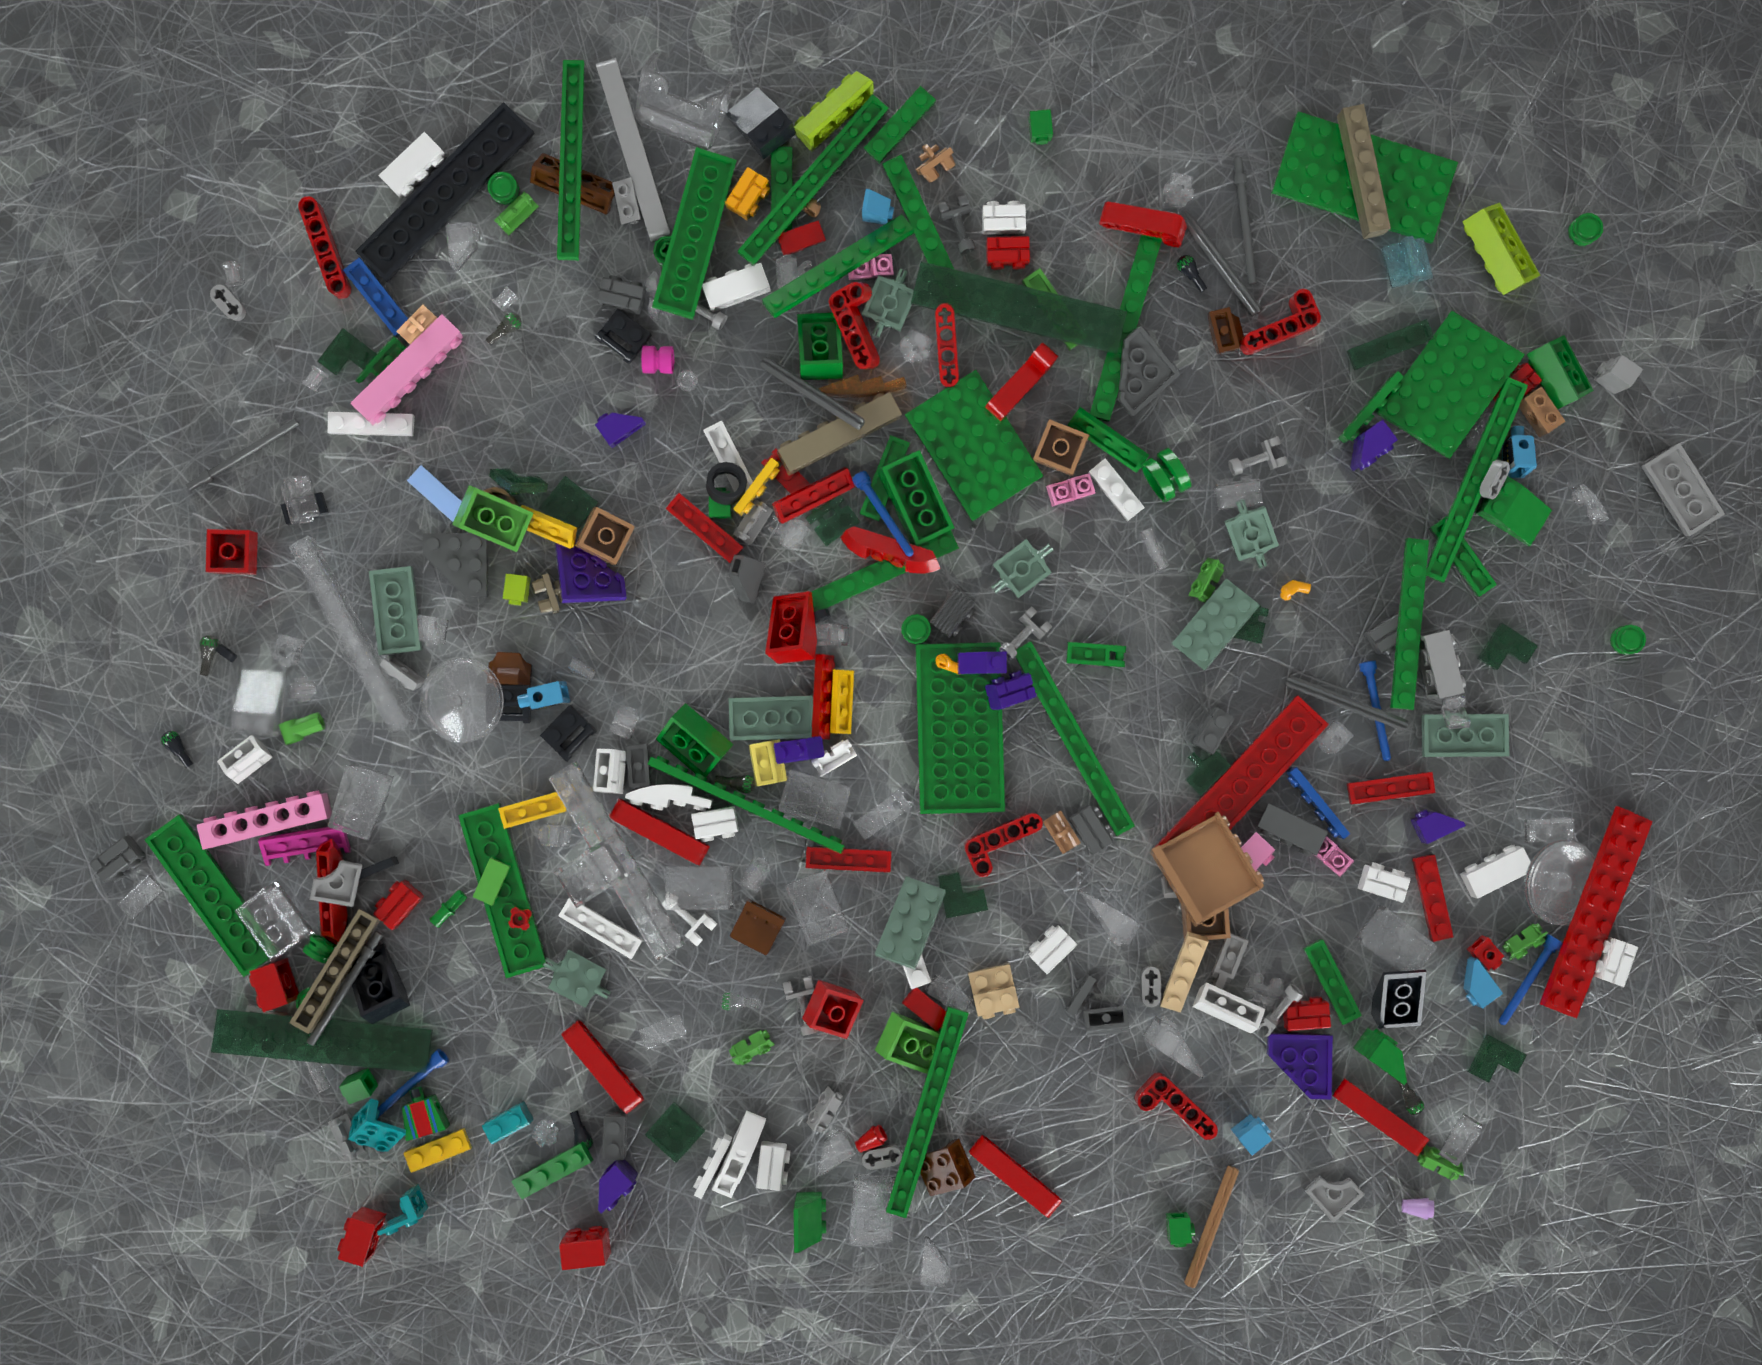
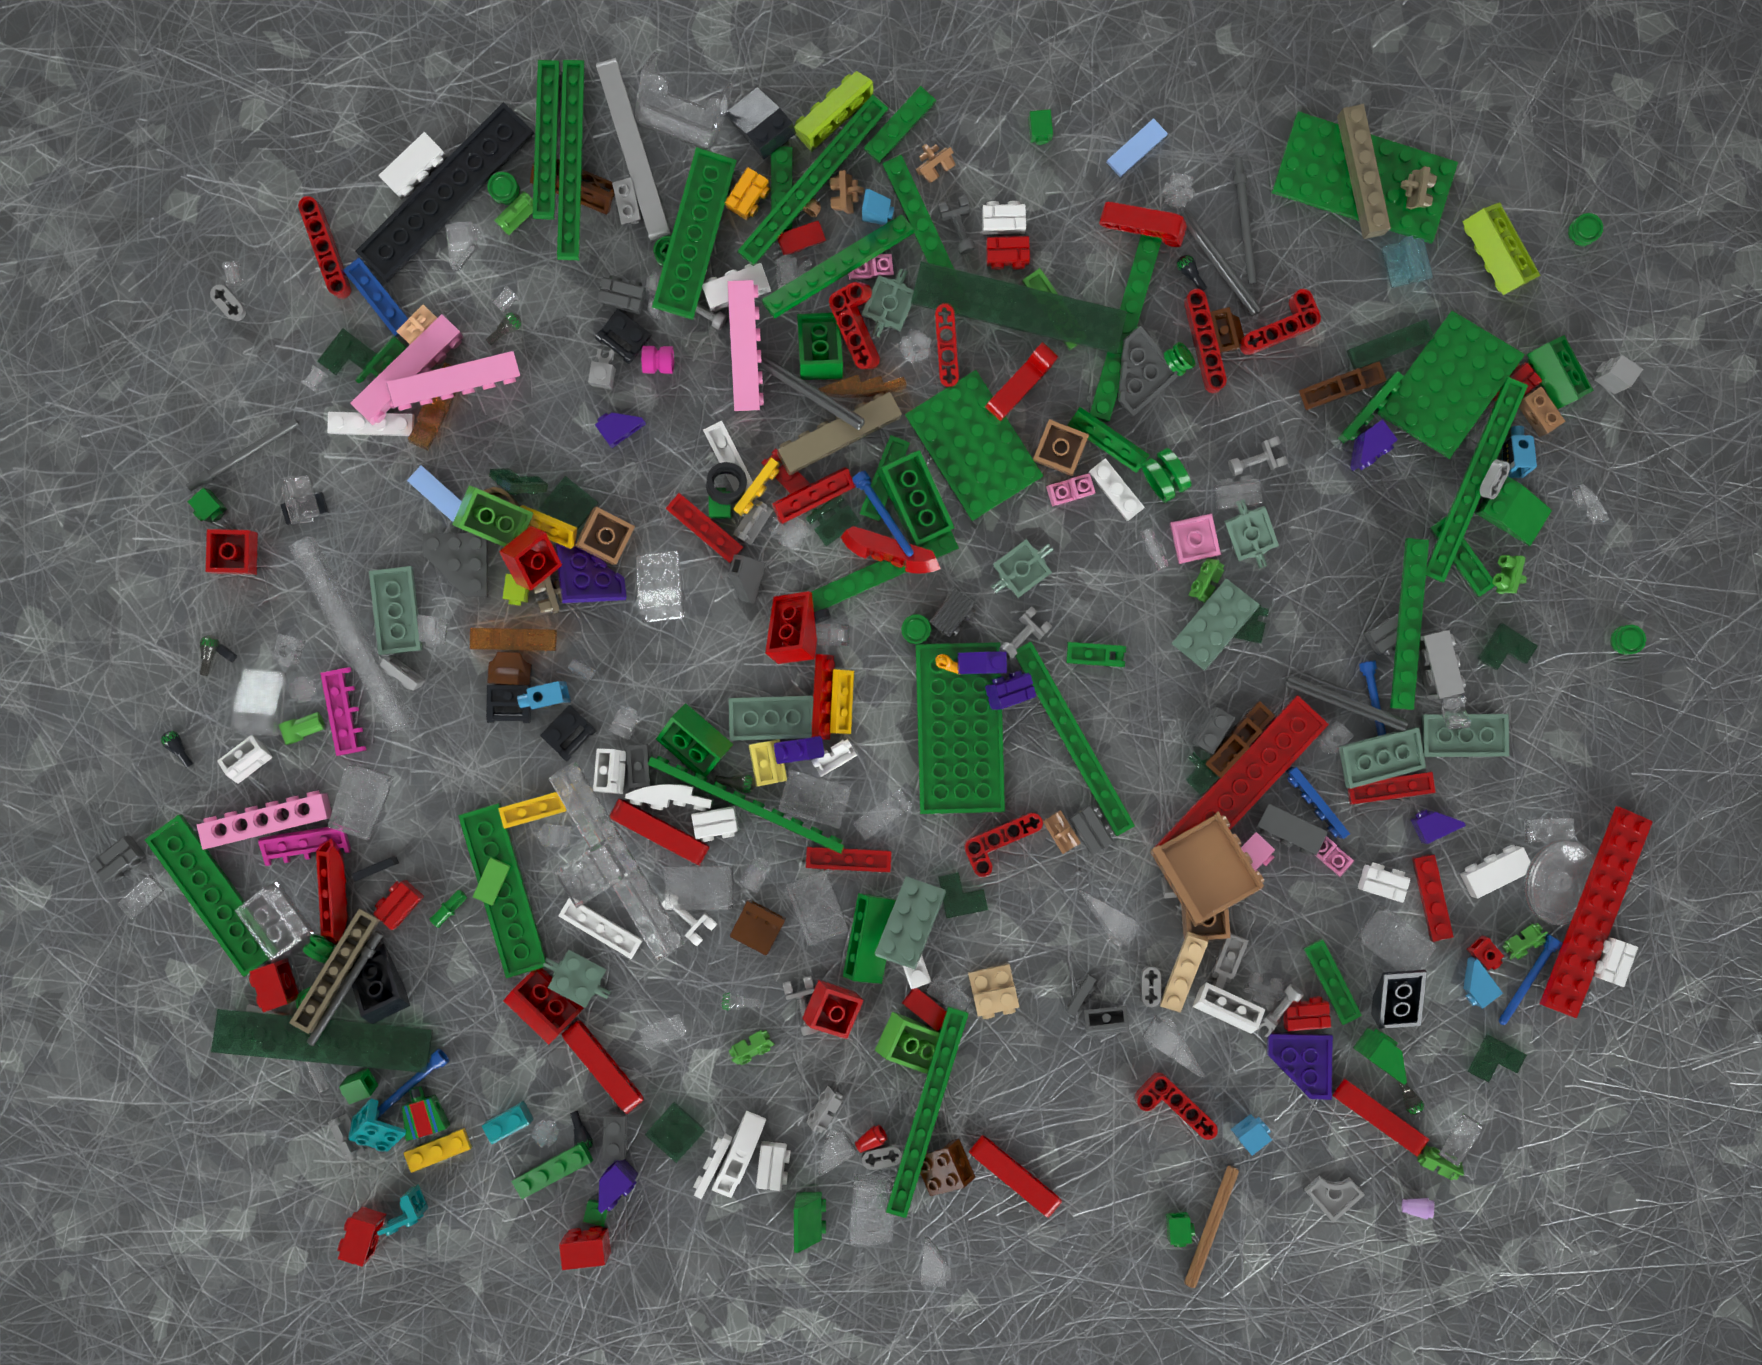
light grey tile [309,860,362,907] -> none
clear dish [420,658,504,743] -> none
red plate [508,907,532,930] -> none
clear plate [677,370,698,392] -> none
white brick [1028,925,1077,974] -> none
light orange arm [1280,580,1311,600] -> none
light grey plate [1641,443,1725,537] -> none
none -> green brick [187,488,227,523]
none -> dark pink hinge [320,667,367,756]
none -> bright pink brick [386,351,520,411]
none -> clear orange slope [408,362,456,451]
none -> clear orange slope [470,628,557,651]
none -> red brick [499,526,562,591]
none -> red slope [503,968,584,1045]
none -> green plate [533,60,560,220]
none -> green plate [583,1199,608,1227]
none -> light grey brick [588,349,616,390]
none -> clear slope [636,551,685,622]
none -> bright pink brick [728,280,764,411]
none -> medium nougat hips [830,170,865,214]
none -> green brick [843,893,896,984]
none -> light blue tile [1106,118,1168,178]
none -> green wheel [1164,342,1196,376]
none -> bright pink tile [1170,514,1221,564]
none -> red beam [1184,289,1227,393]
none -> reddish brown slope [1205,701,1275,778]
none -> reddish brown slope [1299,361,1387,411]
none -> sand green plate [1339,726,1426,789]
none -> dark tan hips [1401,166,1437,209]
none -> bright green hips [1493,555,1527,594]

